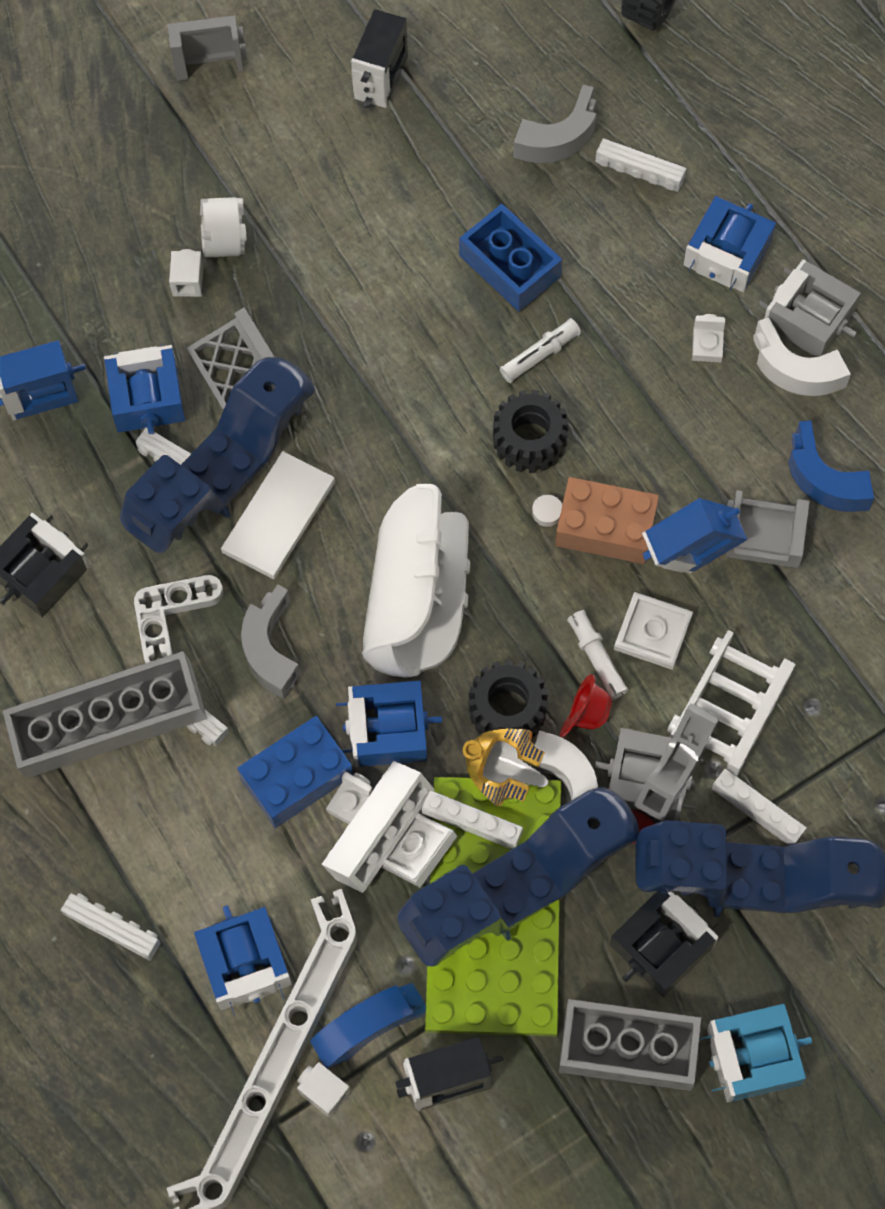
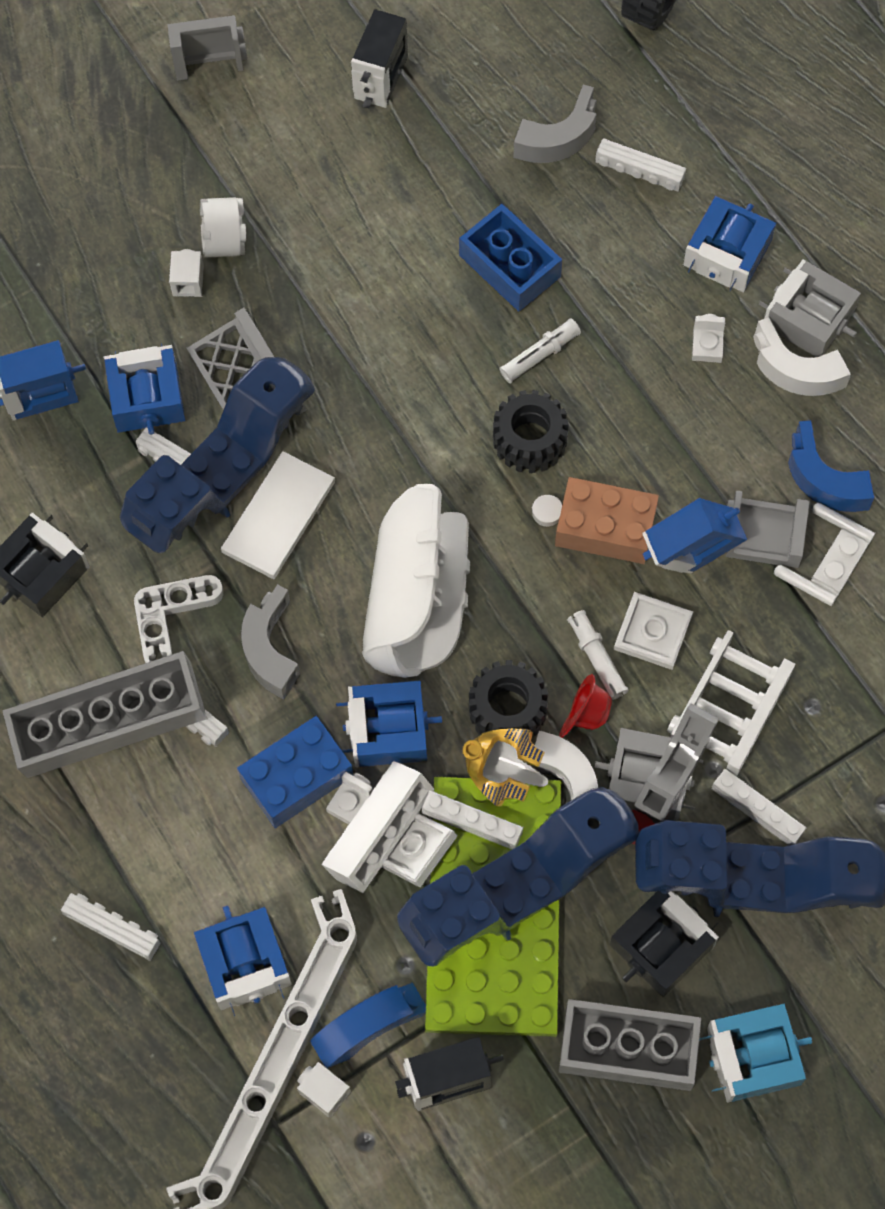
none -> white plate [774,503,875,607]

